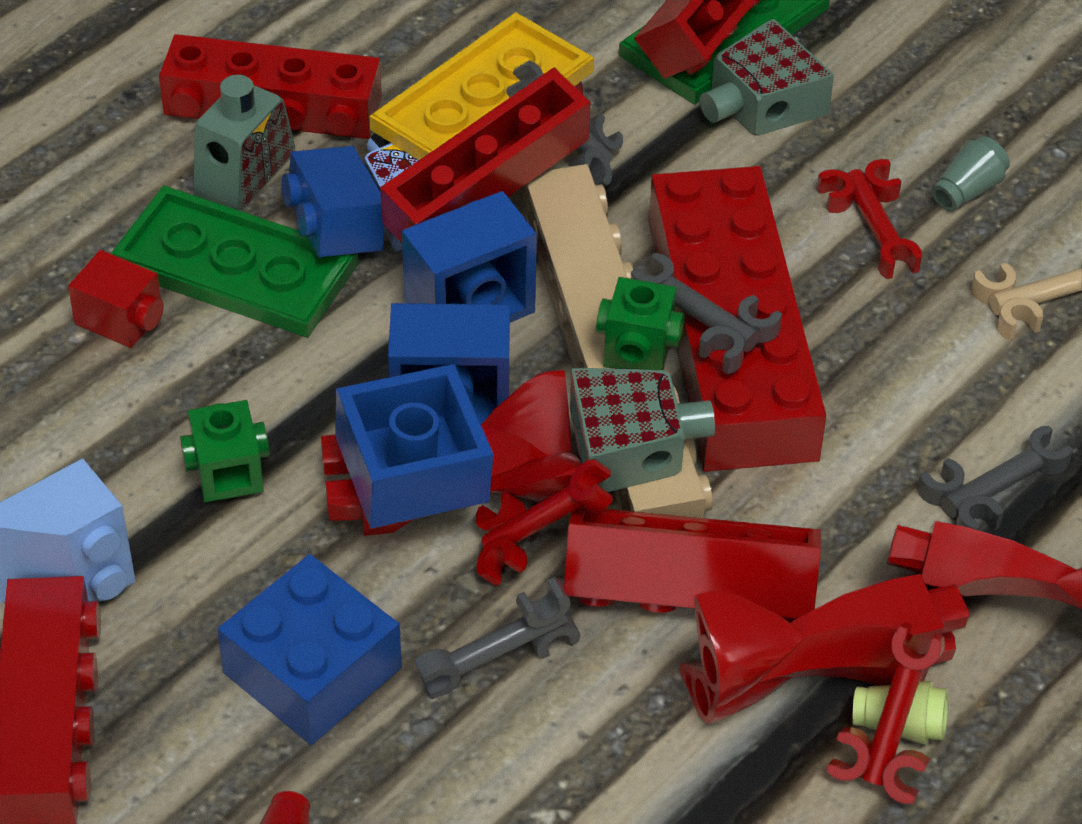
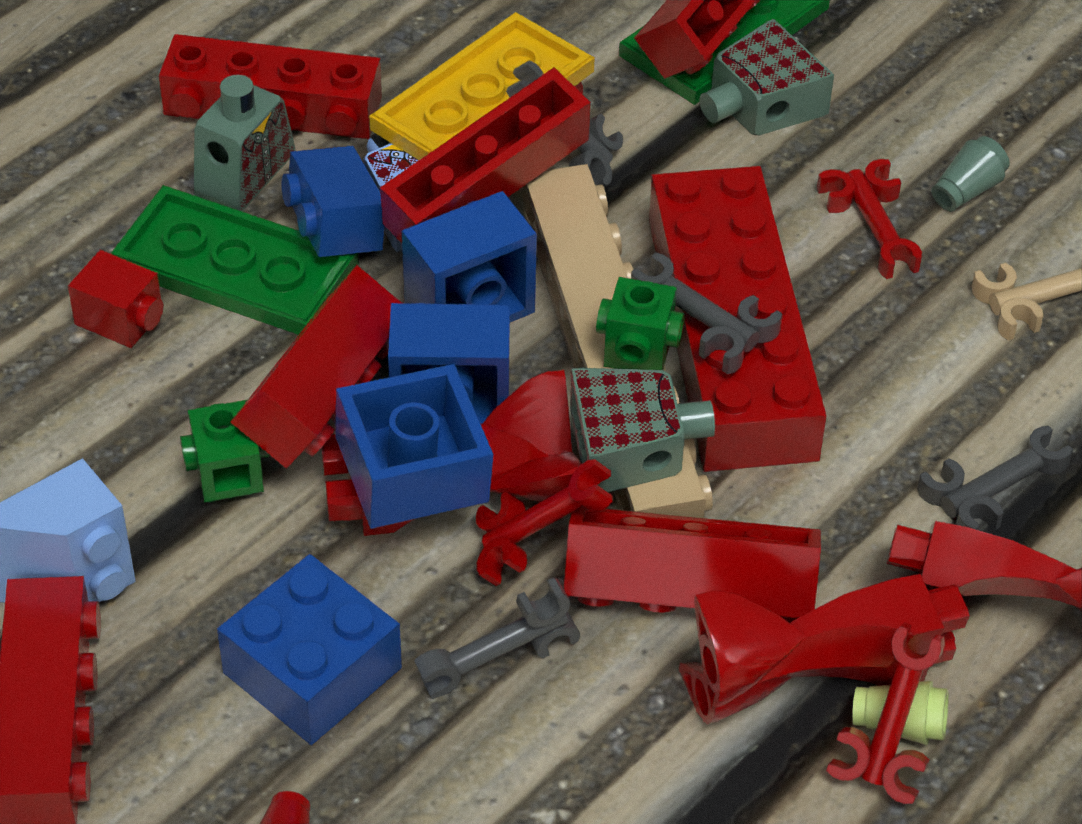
none -> red brick [231,265,402,469]

